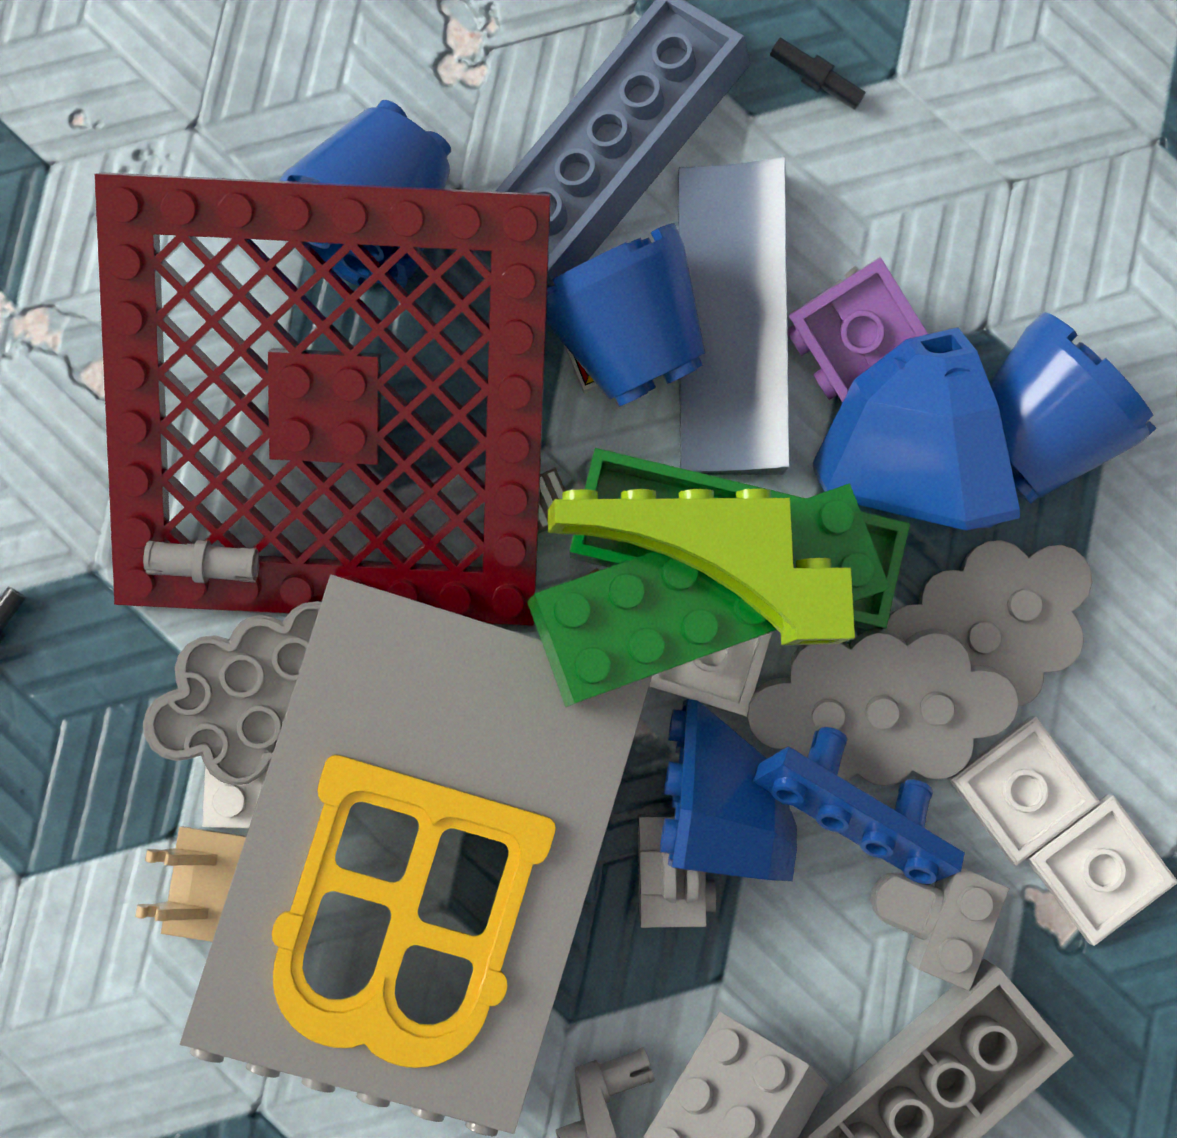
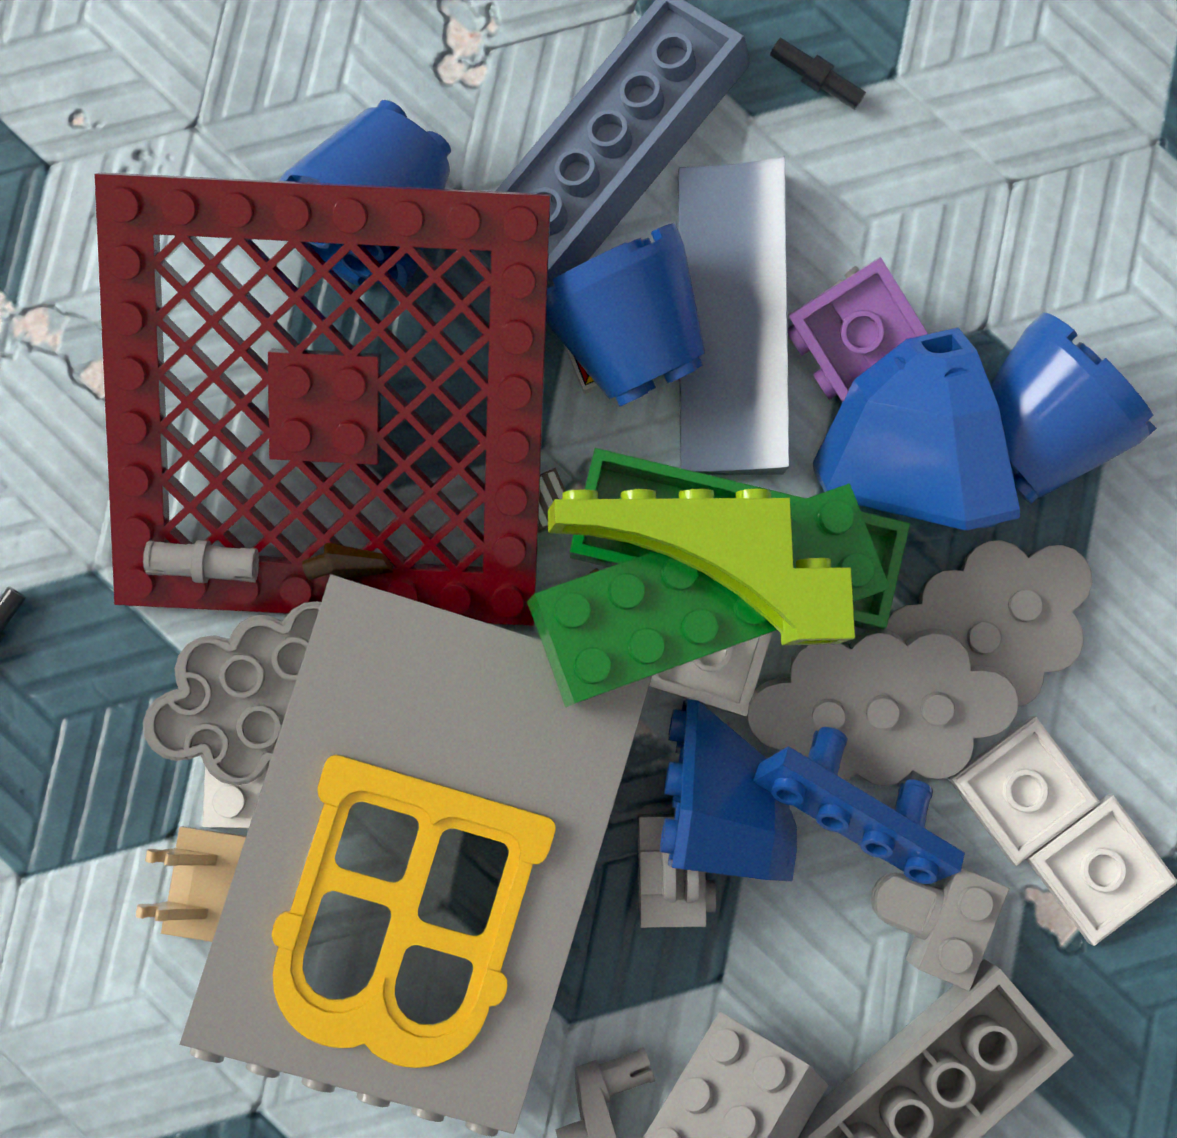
none -> dark brown bar [302,543,393,580]

